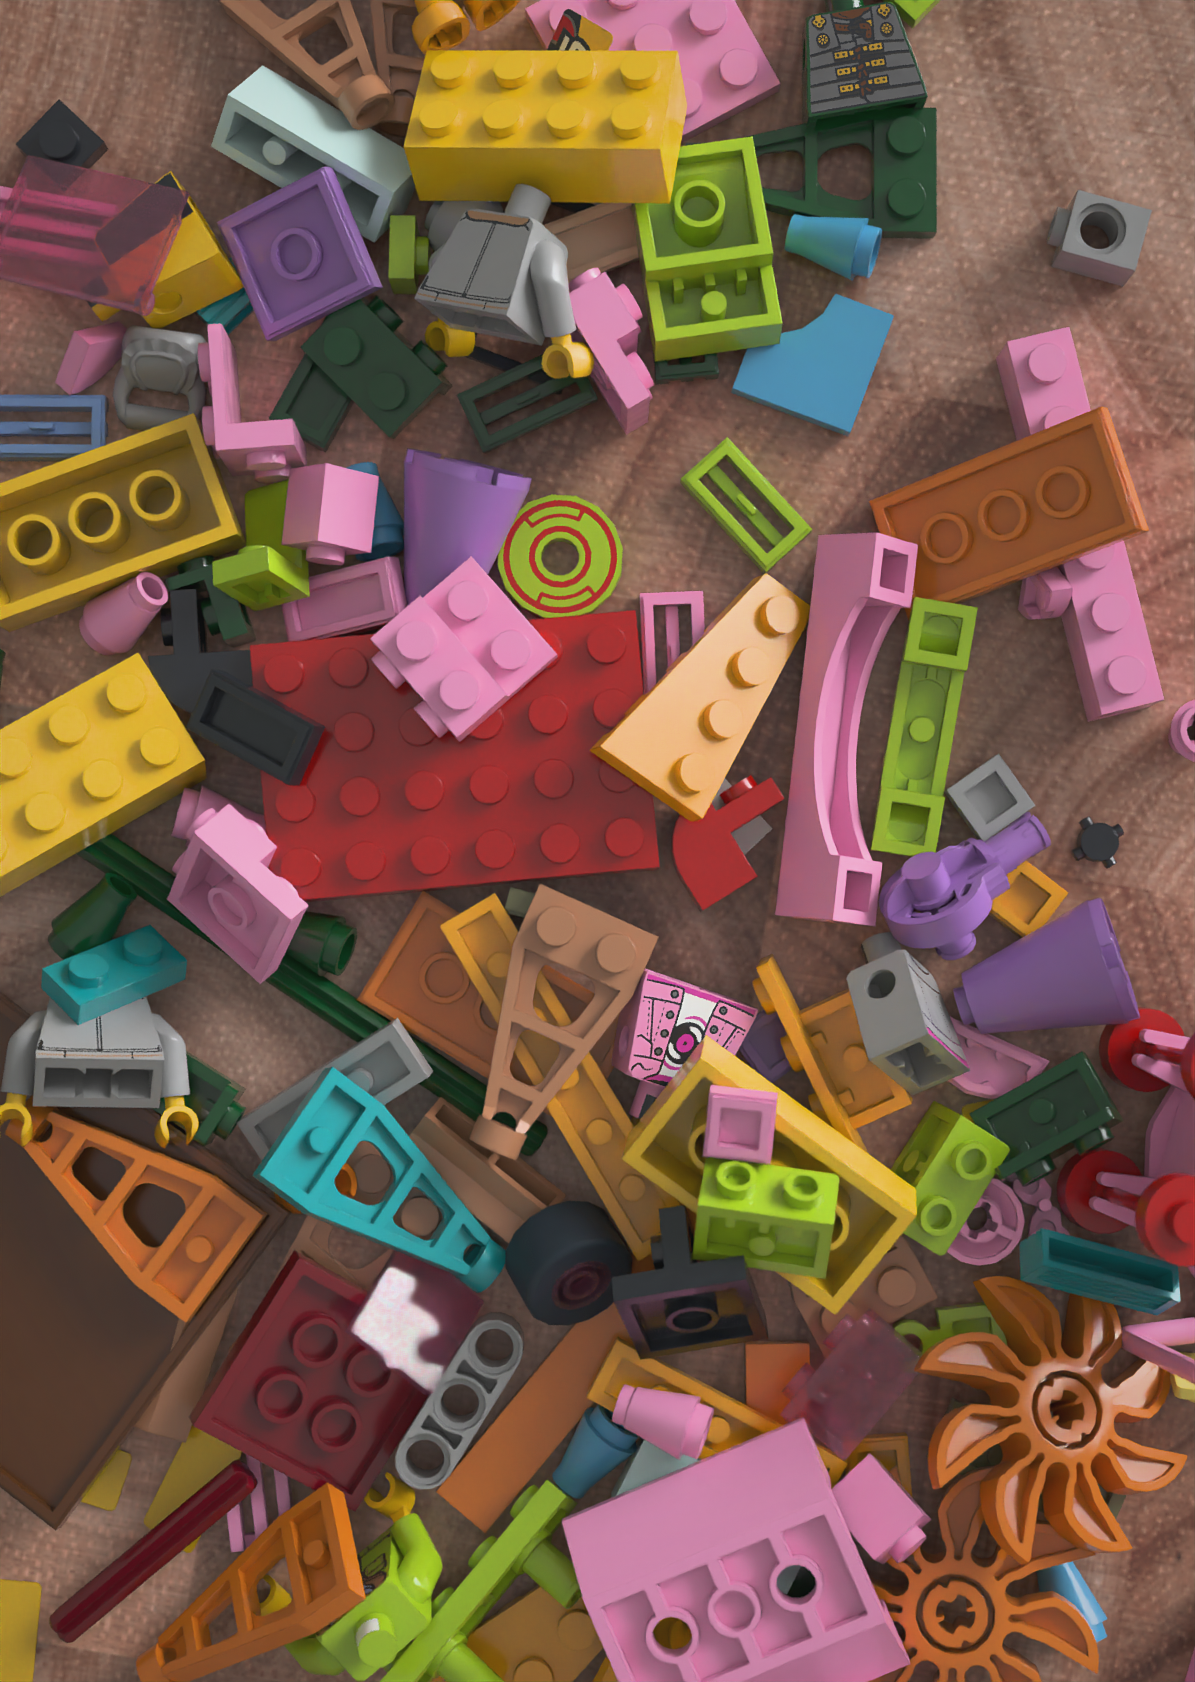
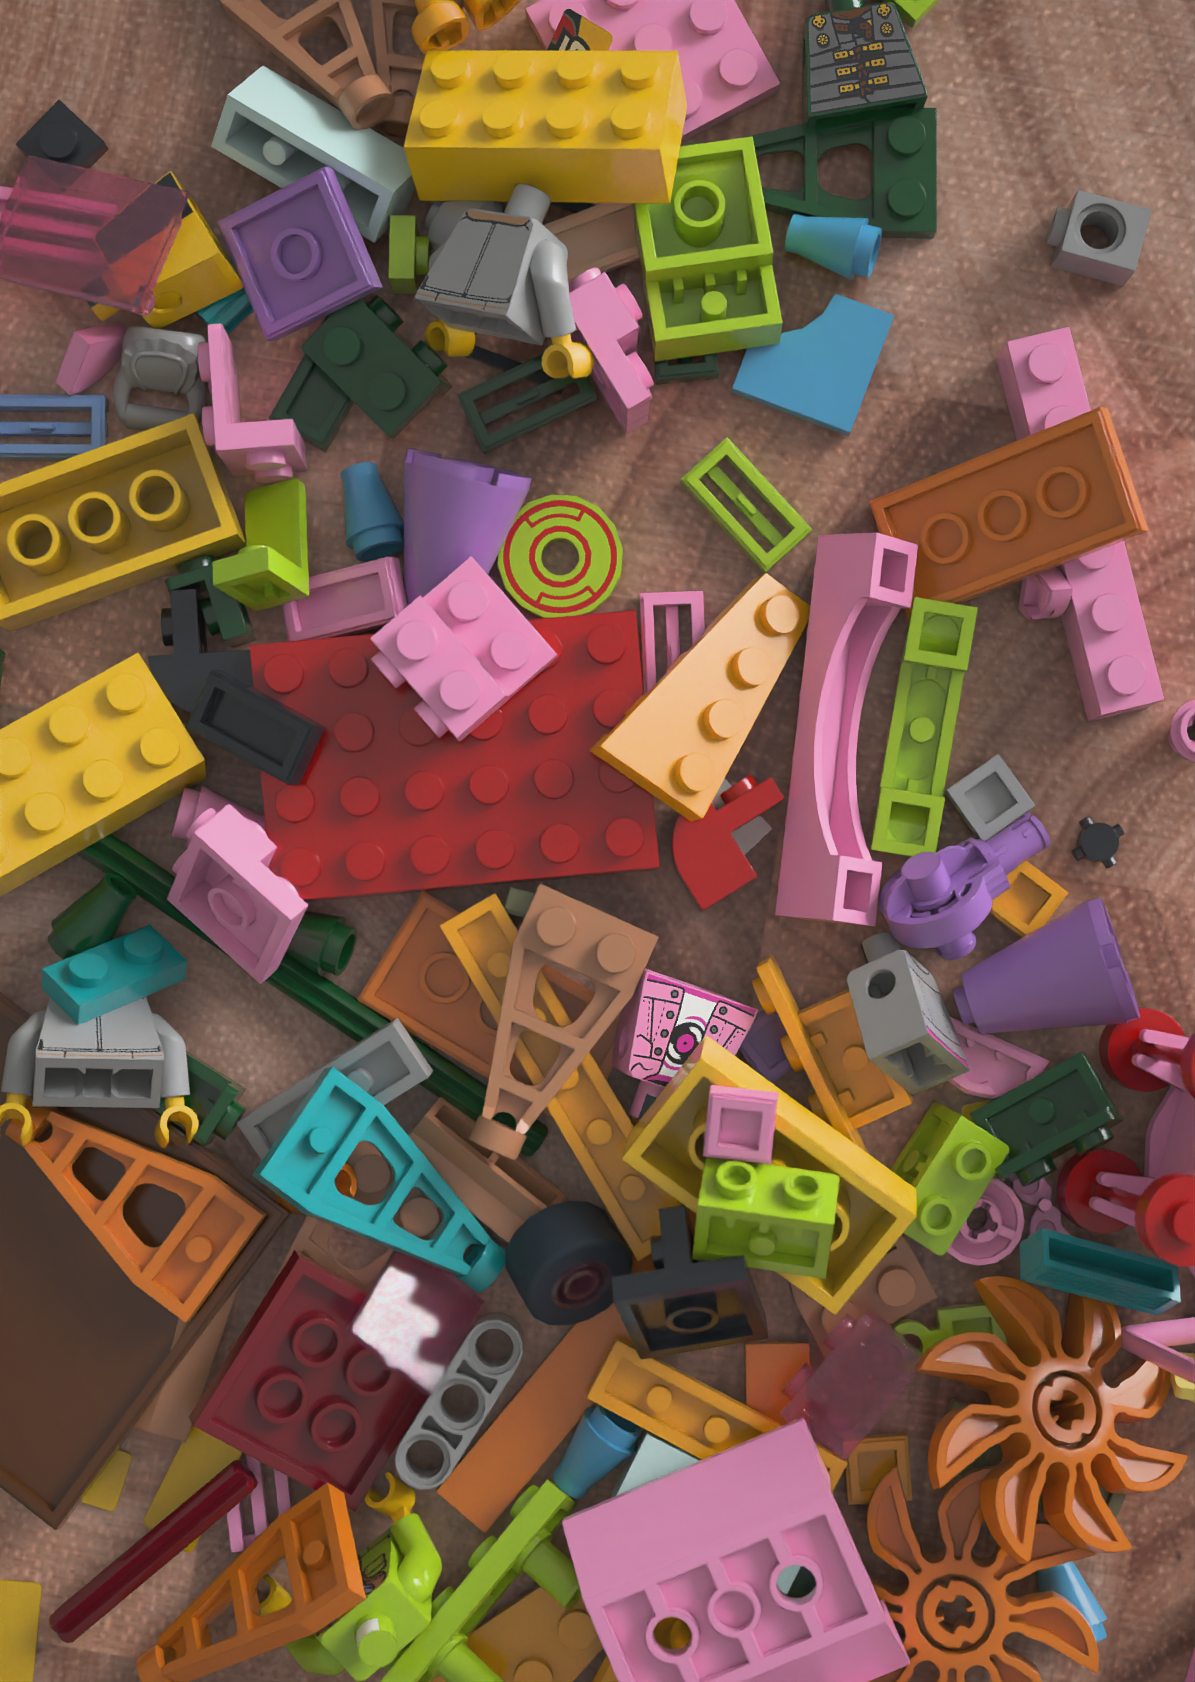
bright pink cone [79,572,168,656] -> none
bright pink brick [282,463,379,565] -> none
bright pink cone [612,1384,714,1460] -> none
bright pink brick [831,1454,931,1564] -> none

